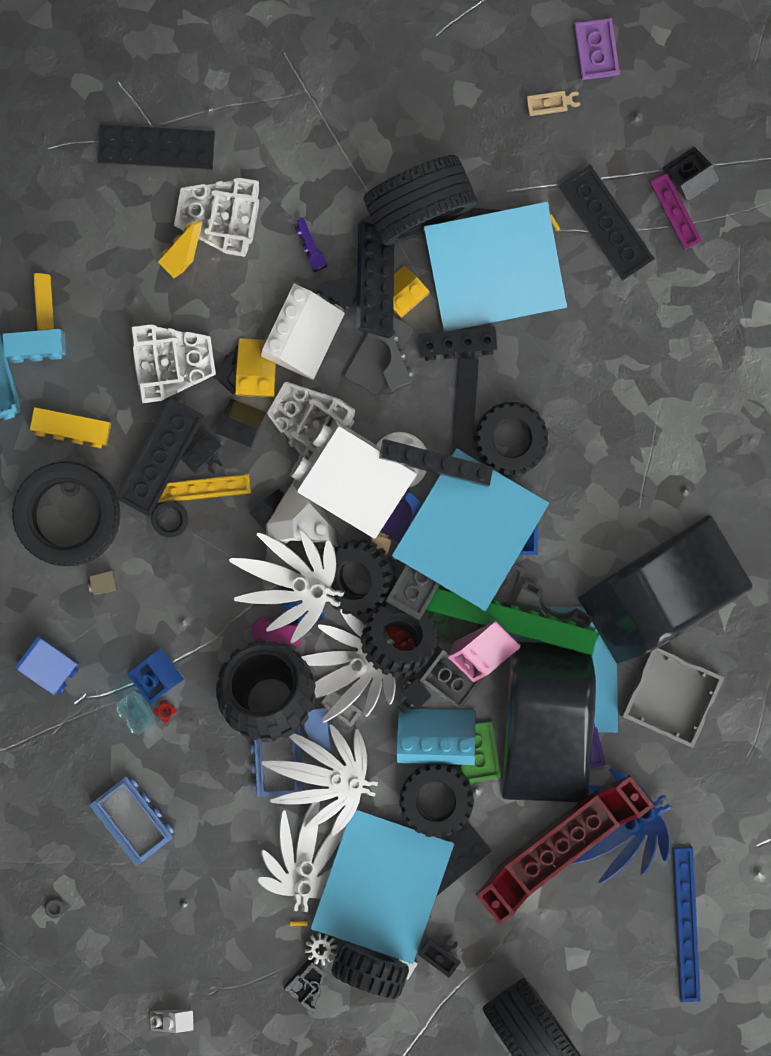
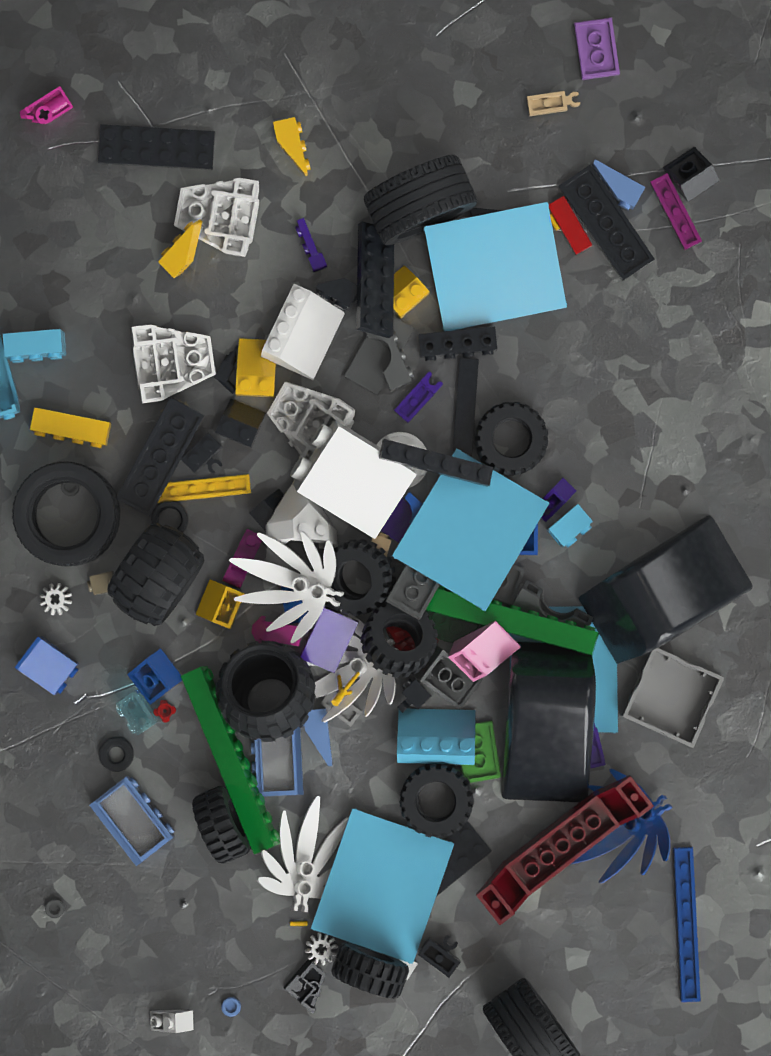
yellow slope [34,273,54,331] -> none
white plant [261,724,378,836] -> none
none -> dark pink piece [20,86,74,124]
none -> white gear [40,583,72,615]
none -> black tyre [99,737,134,772]
none -> black tyre [107,523,205,626]
none -> green brick [181,666,280,855]
none -> black tyre [192,786,251,864]
none -> yellow slope [195,579,245,629]
none -> medium blue tile [221,997,241,1017]
none -> magenta plate [222,529,262,589]
none -> yellow slope [273,117,311,176]
none -> tile [300,606,359,673]
none -> yellow plant [331,672,360,706]
none -> dark purple plate [394,371,443,423]
none -> dark purple slope [541,478,577,522]
none -> medium azure piece [547,504,593,548]
none -> red tile [549,196,592,255]
none -> medium blue slope [592,159,645,210]

